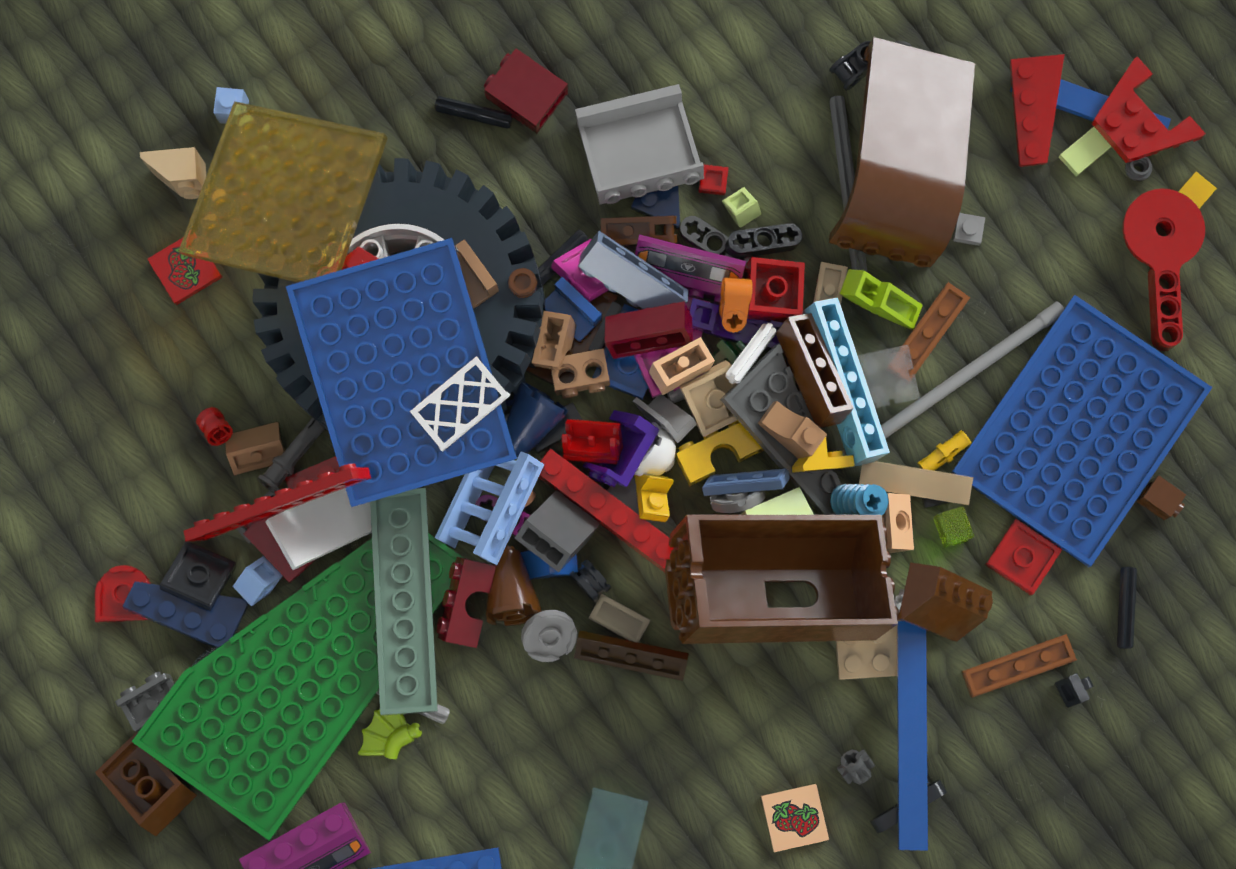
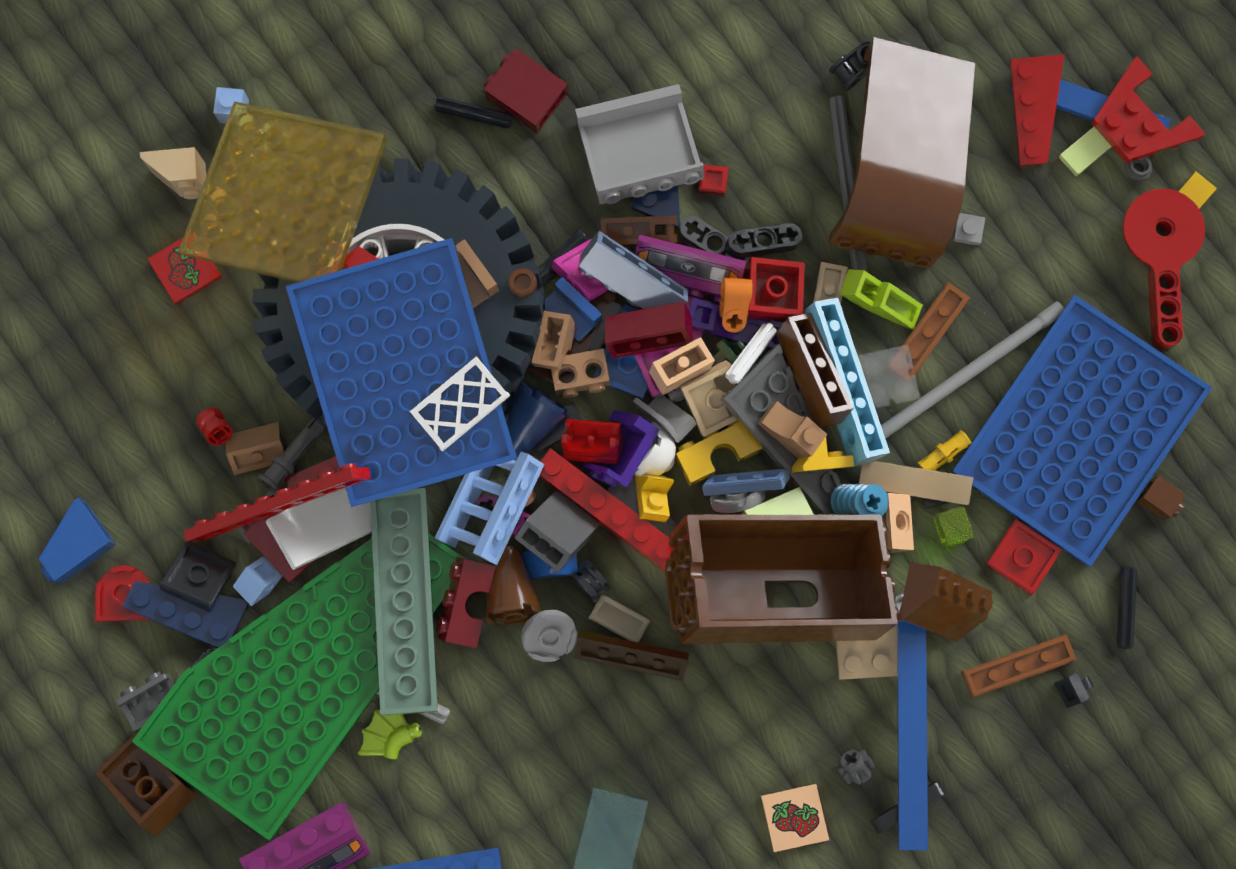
yellowish green slope [722,187,761,228] -> none
none -> blue slope [39,497,116,584]

